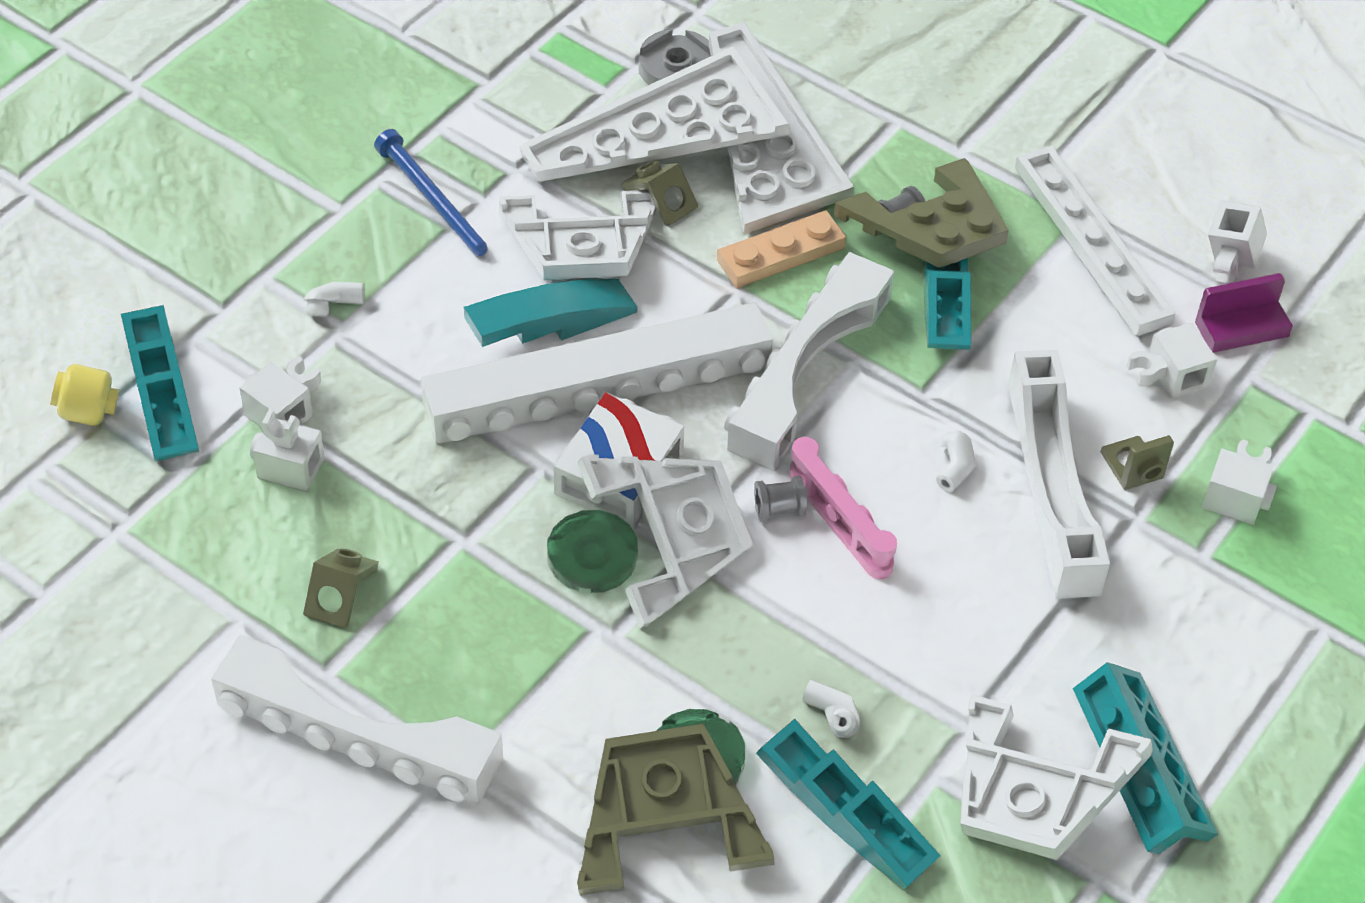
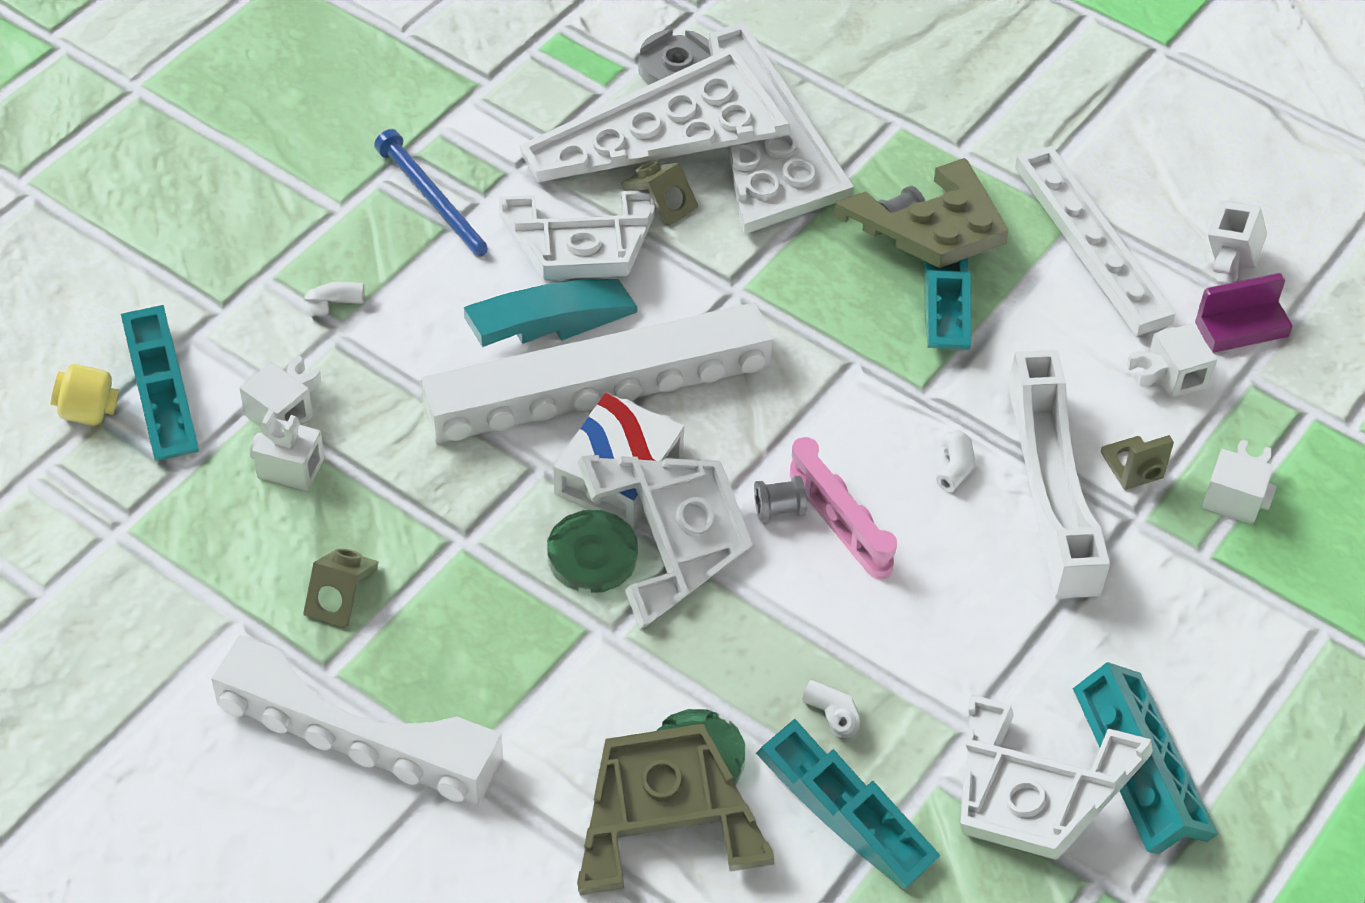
light nougat plate [717,210,846,289] -> none
white arch [724,252,894,471] -> none

